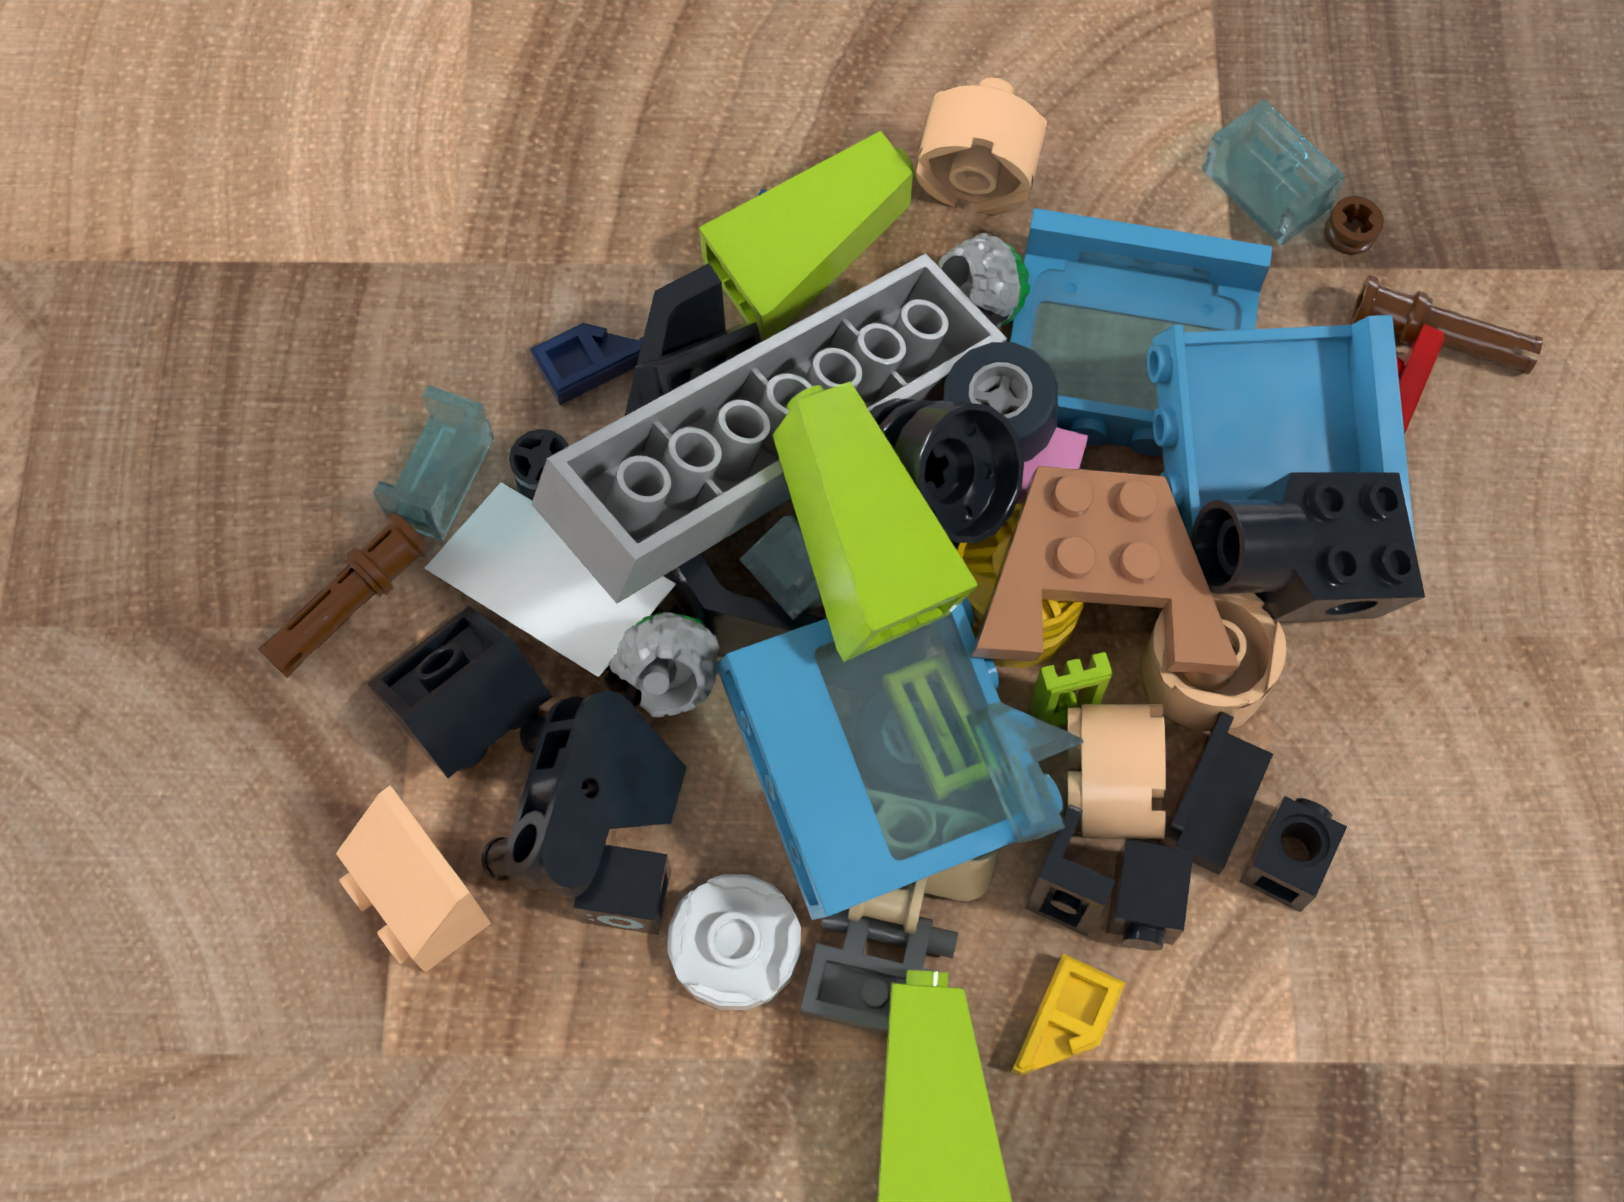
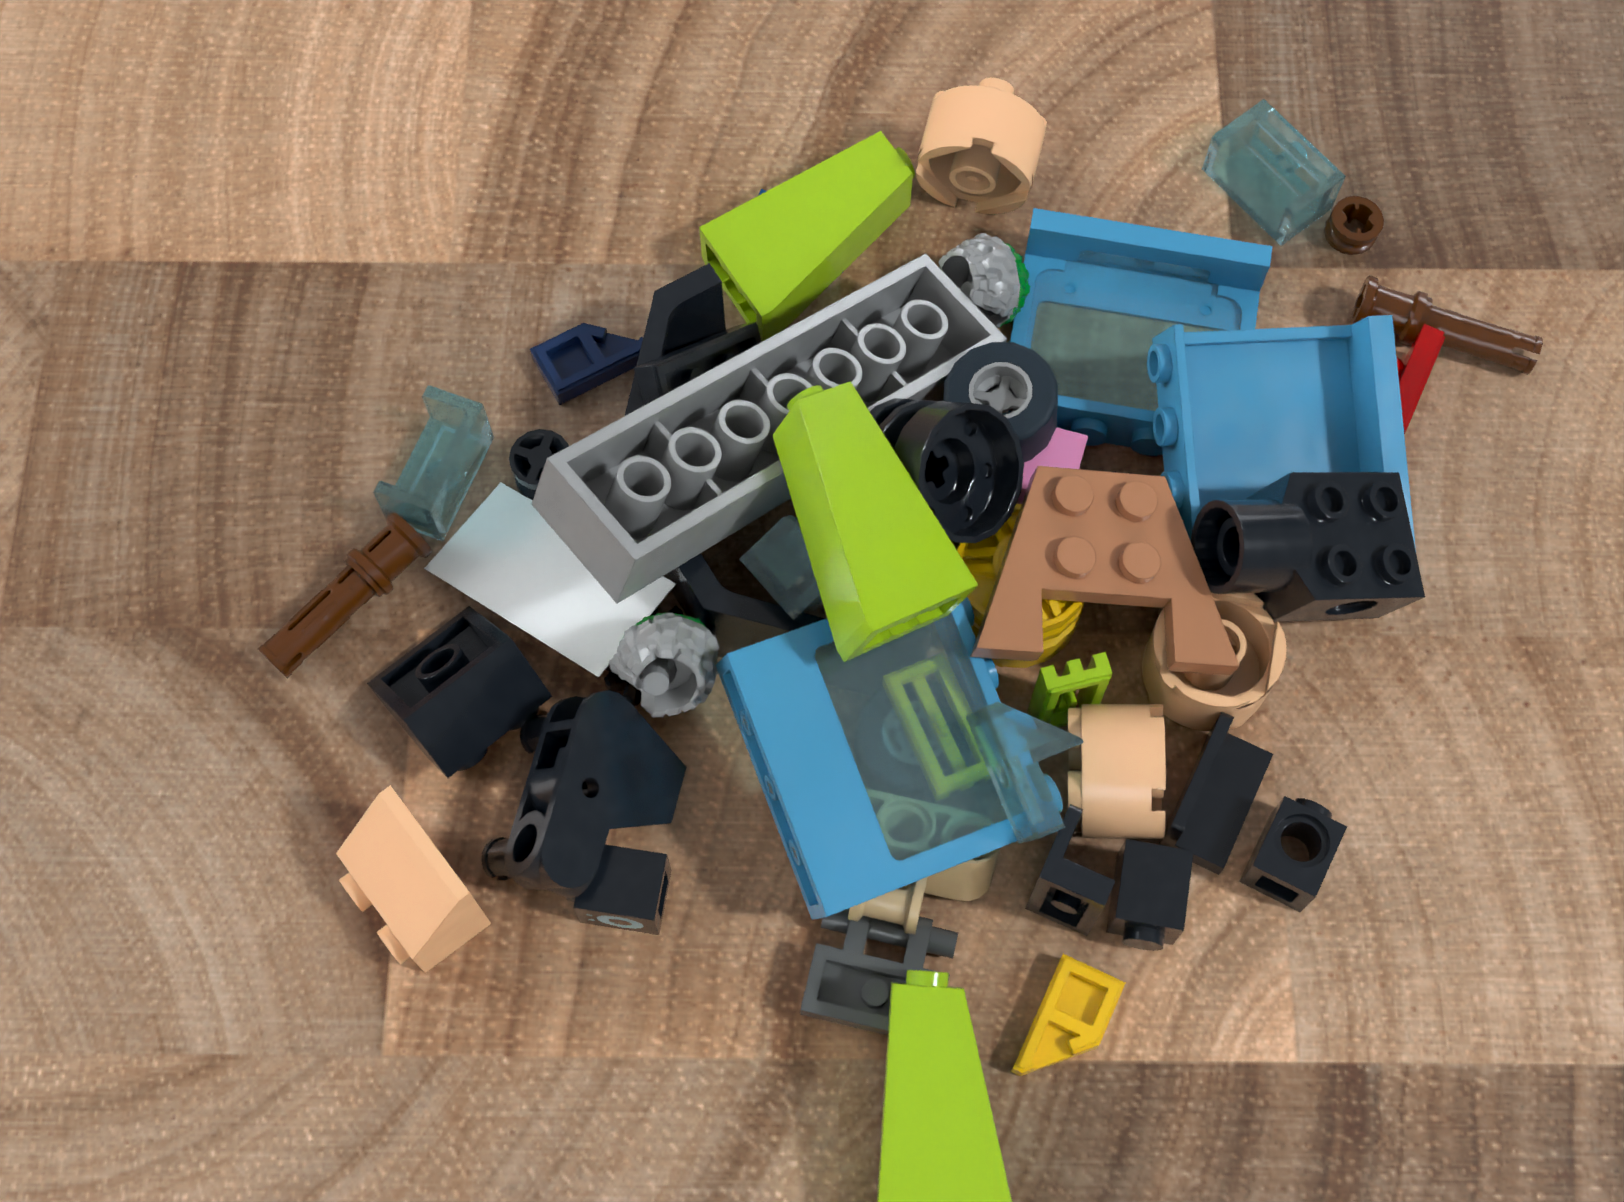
white tile [667,874,801,1010] -> none

